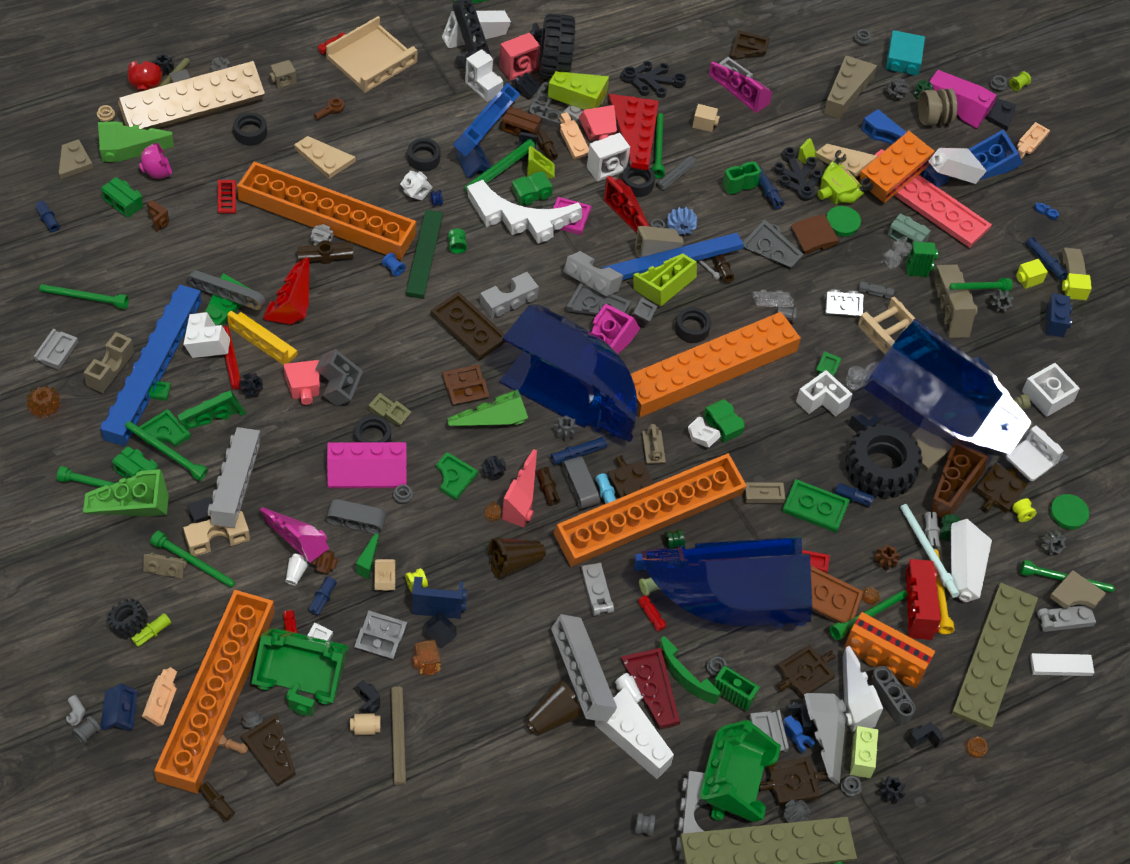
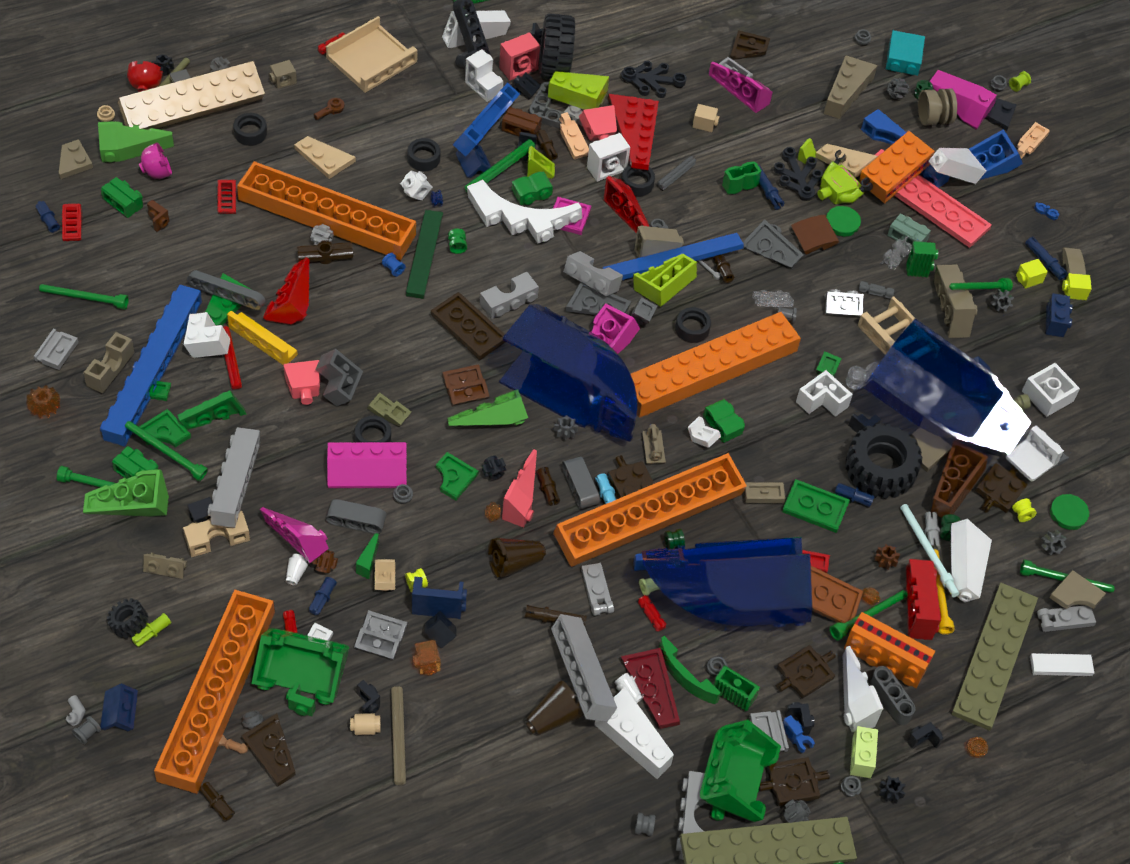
light nougat hinge [142,667,177,727] -> none
green piece [150,530,235,587] -> none
black gear [239,373,263,397] -> none
dark blue pin [550,436,607,466] -> none
green piece [651,113,665,179] -> none
medium blue gear [667,207,697,236] -> none
light grey wedge [804,693,846,784] -> none
none -> red slope [62,204,83,241]
none -> dark brown pin [525,605,587,626]

